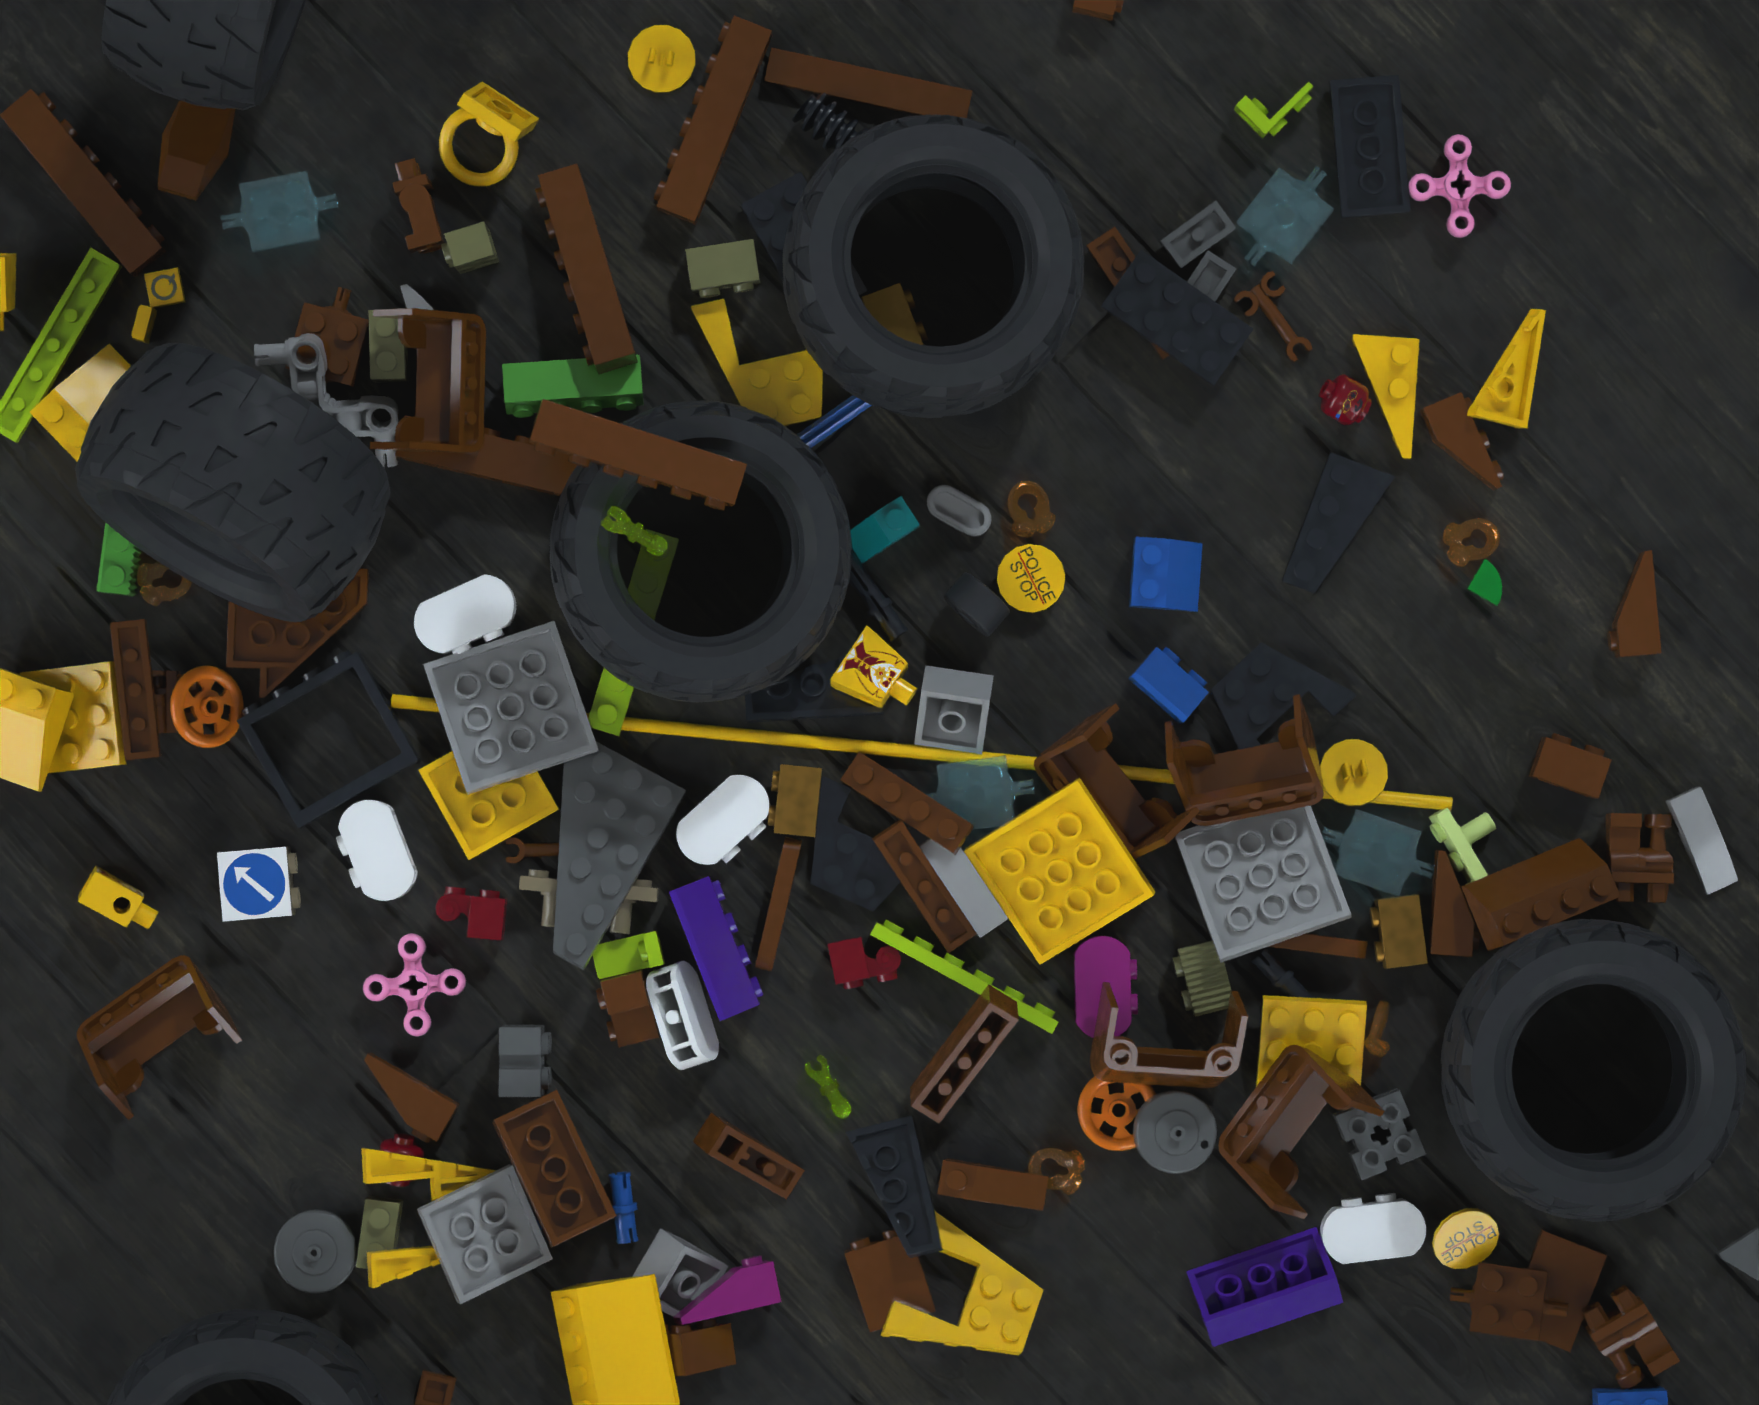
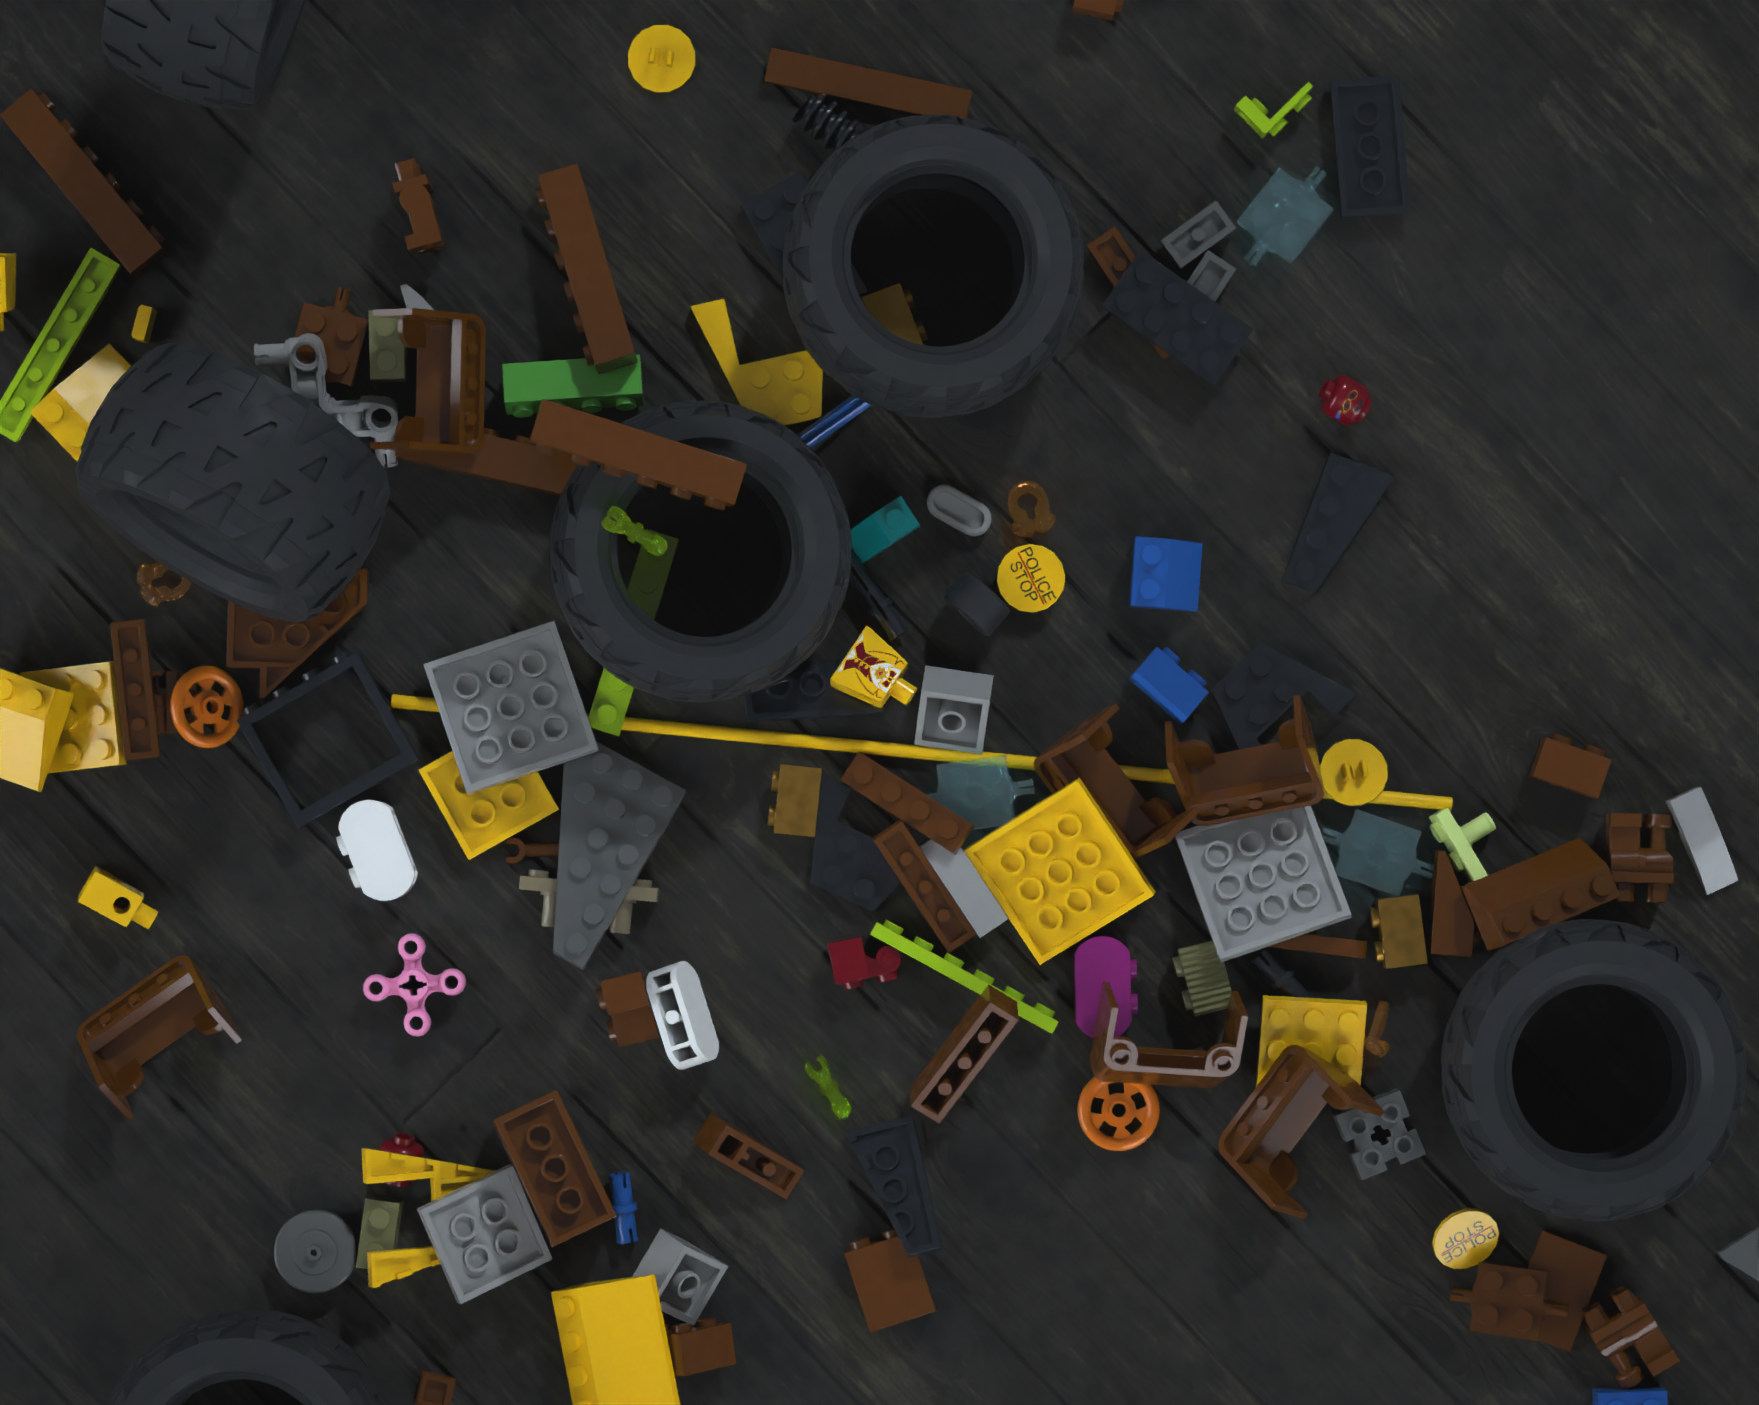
bright green brick [97,523,142,597] -> none
yellow tile [144,267,185,308] -> none
reddish brown piece [158,100,236,201] -> none
piece [217,846,301,922] -> none
clear light blue plate [221,171,339,253] -> none
reddish brown slope [364,1052,460,1143] -> none
white brick [414,574,516,654] -> none
dark red brick [435,886,508,940] -> none
yellow tile [439,82,539,186] -> none
olive brick [441,221,499,274] -> none
dark grey brick [499,1025,552,1097] -> none
lime bracket [593,930,666,979] -> none
reddish brown brick [653,15,773,225] -> none
dark purple slope [669,876,764,1021] -> none
magenta slope [673,1255,781,1325] -> none
white brick [676,775,770,865] -> none
olive brick [685,239,760,298] -> none
reddish brown beam [755,837,802,971] -> none
yellow wing [881,1211,1043,1356] -> none
reddish brown slope [937,1158,1049,1211] -> none
clear orange piece [1028,1148,1085,1195] -> none
dark grey wheel [1133,1090,1217,1174] -> none
dark purple slope [1186,1227,1343,1347] -> none
reddish brown bar [1233,271,1312,363] -> none
white brick [1320,1193,1426,1264] -> none
yellow wing [1352,334,1419,459] -> none
bright pink gear [1408,134,1511,238] -> none
reddish brown slope [1420,392,1504,491] -> none
clear orange piece [1443,518,1500,567] -> none
yellow wing [1467,309,1546,429] -> none
green tile [1467,559,1502,606] -> none
reddish brown slope [1608,550,1662,658] -> none

